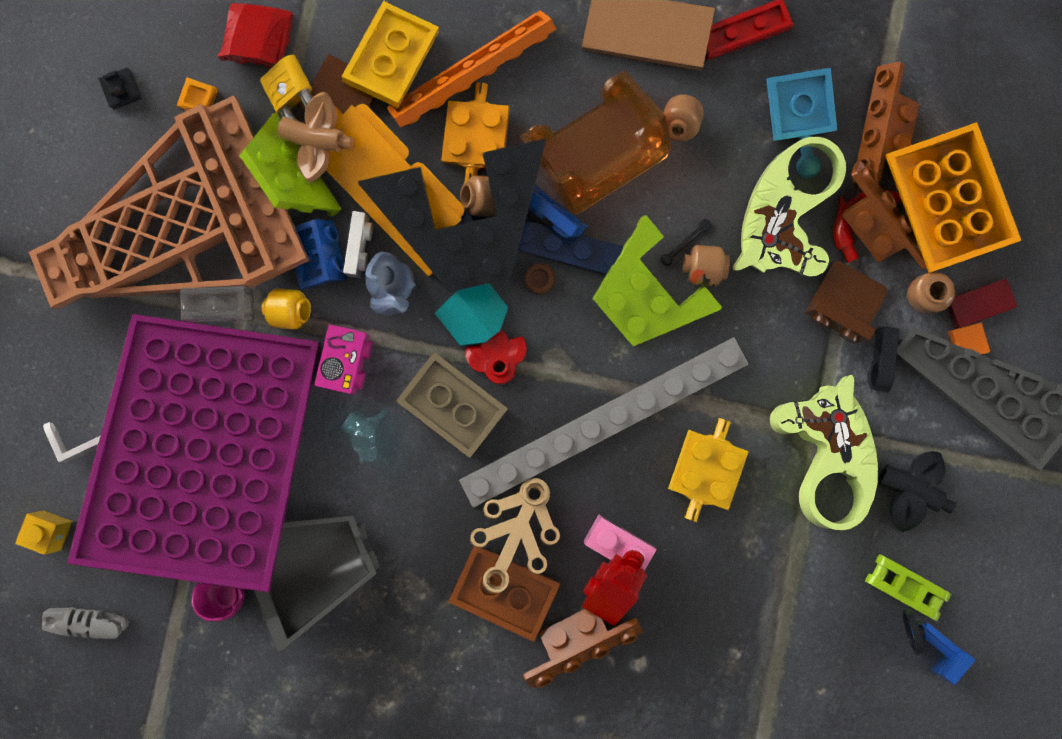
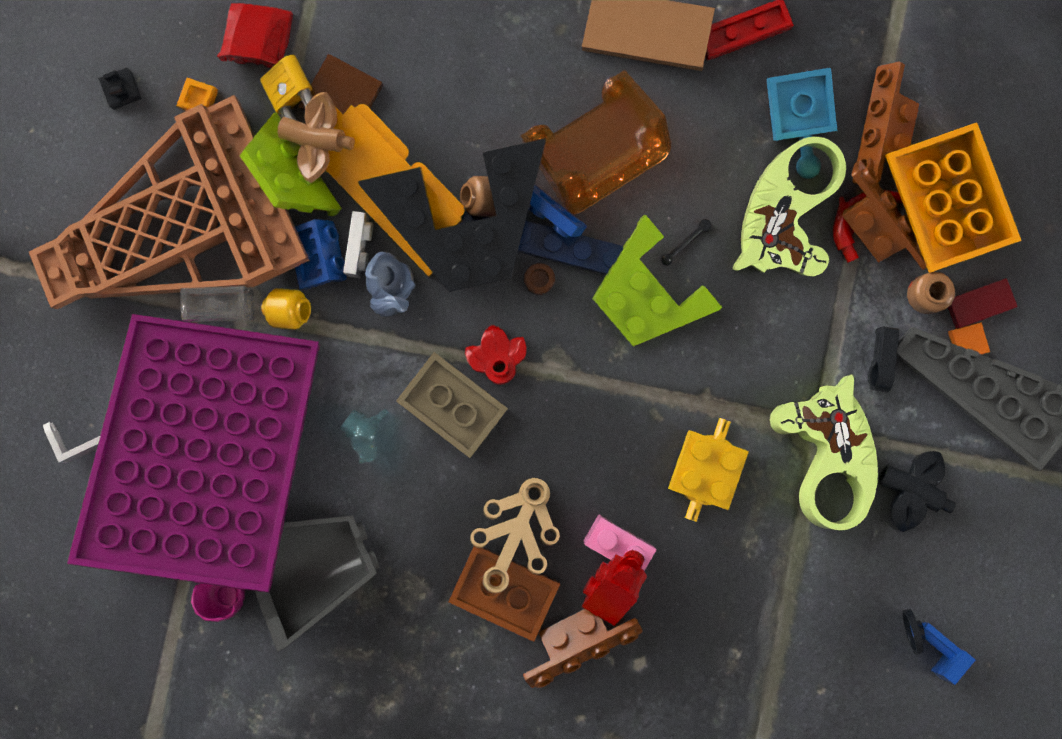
yellow brick [15,511,73,555] -> none
light grey hinge [42,607,130,639] -> none
dark pink brick [314,324,373,395] -> none
yellow plate [342,1,439,108] -> none
orange plate [386,10,556,128] -> none
teal slope [435,283,508,346] -> none
light orange plate [441,82,510,184] -> none
light grey plate [459,337,749,508] -> none
medium nougat head [660,94,704,142] -> none
medium nougat head [683,245,730,286] -> none
reddish brown bracket [804,261,887,344] -> none
lime plate [865,554,952,622] -> none

